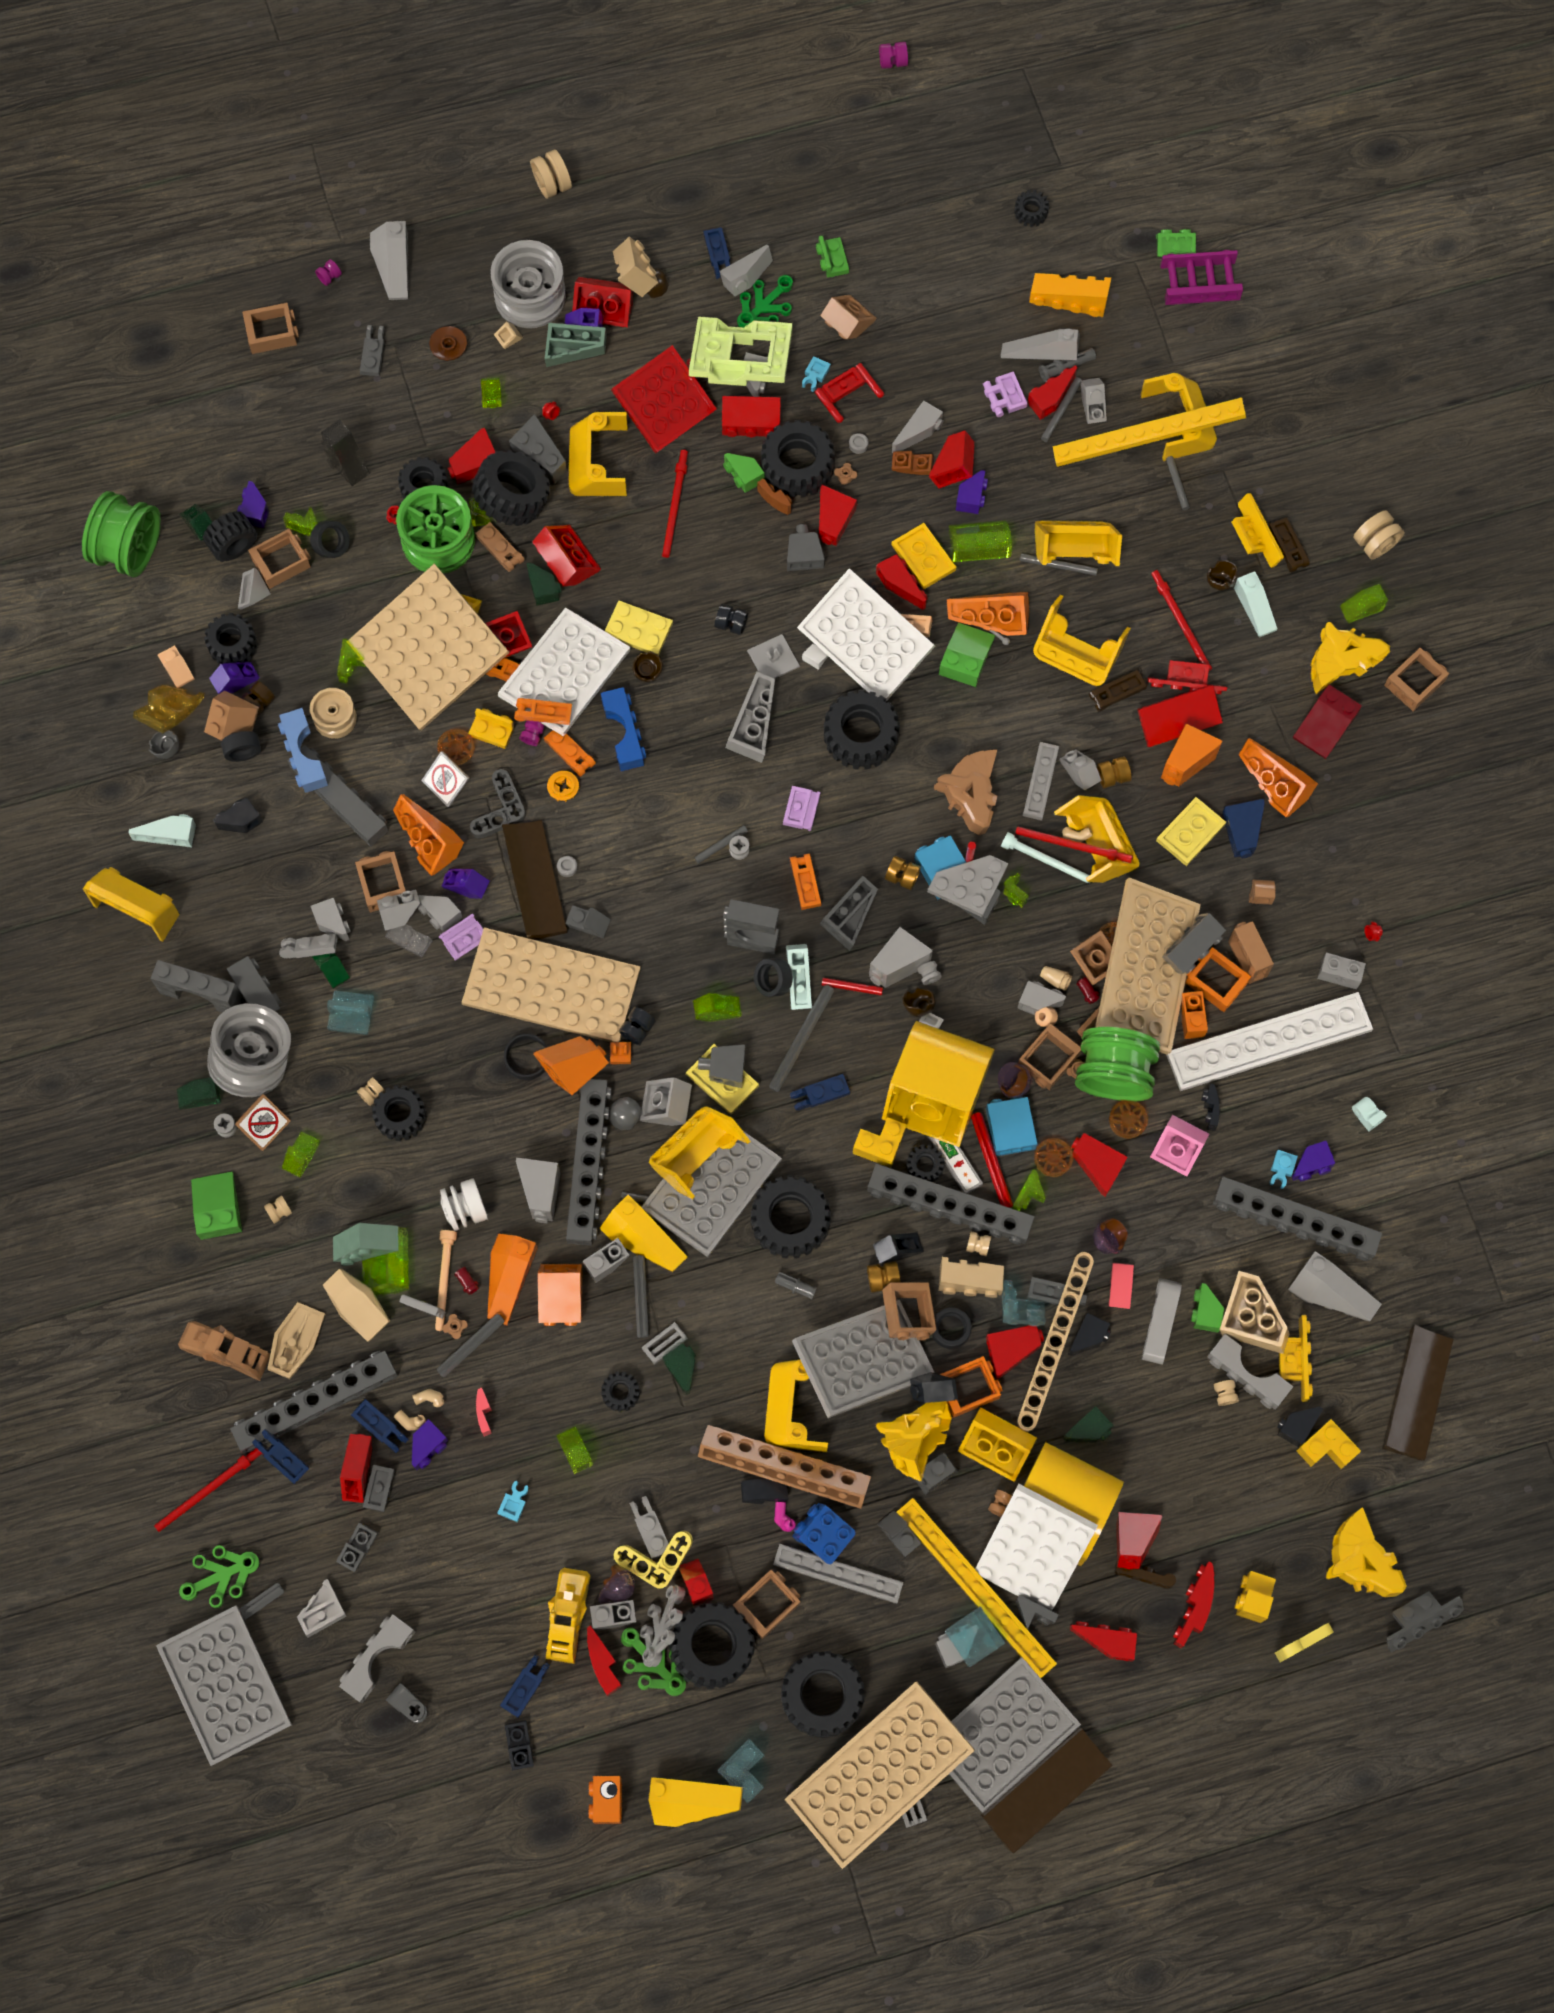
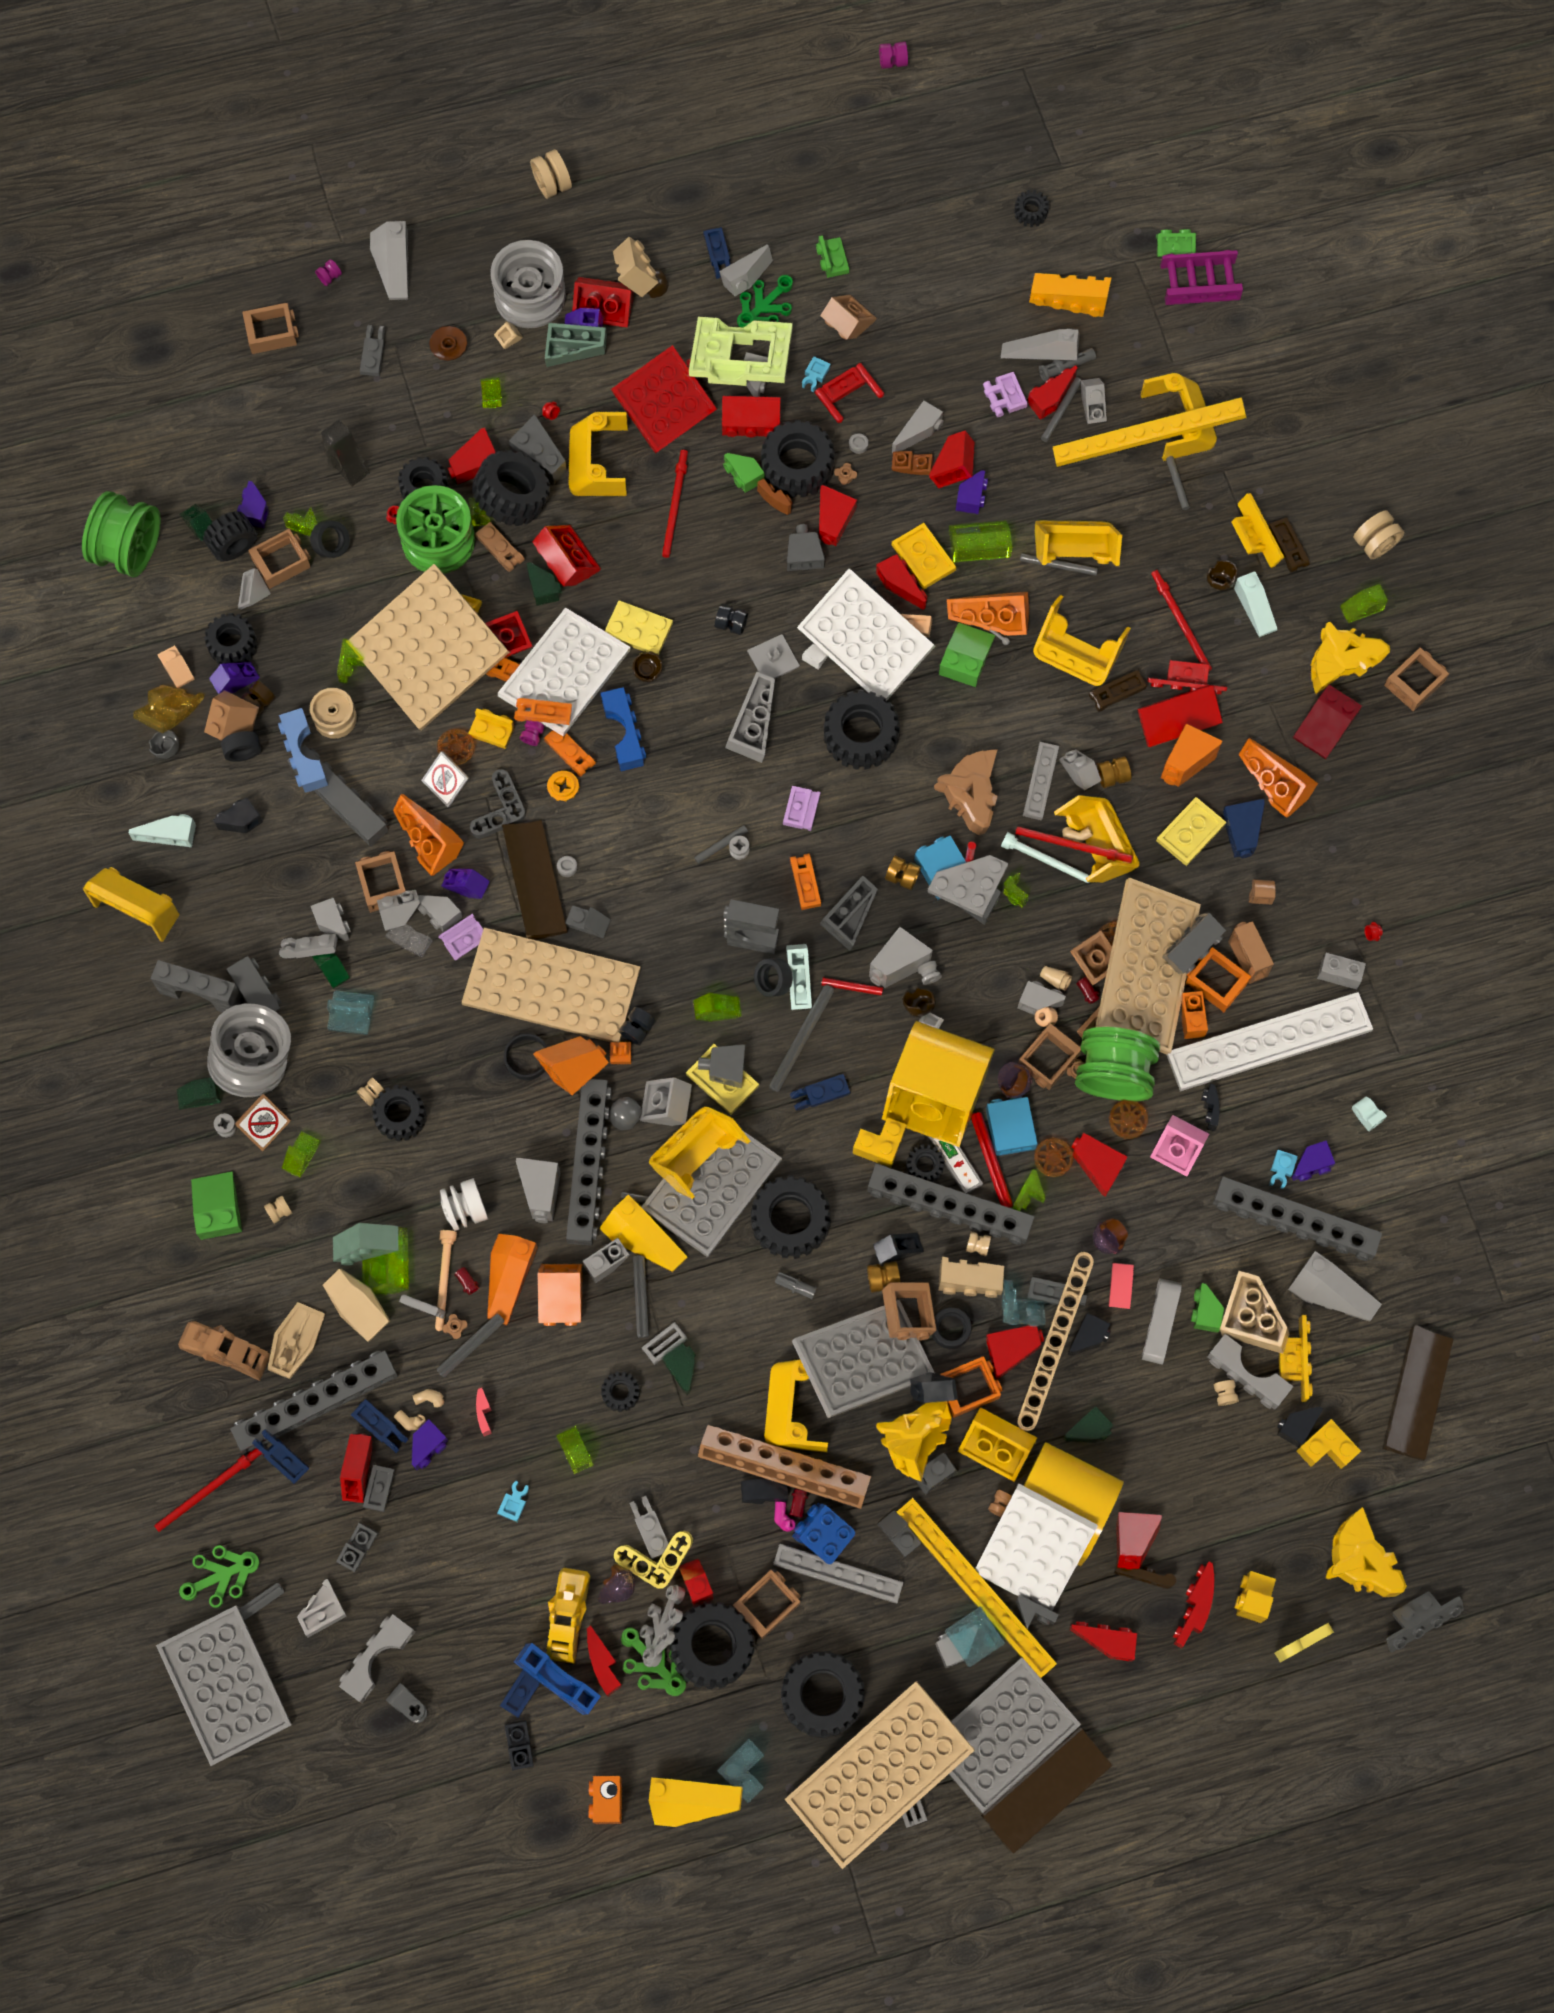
light grey slope [590,1600,636,1631] -> none
none -> blue arch [514,1643,601,1715]
none -> dark red pin [789,1489,808,1518]

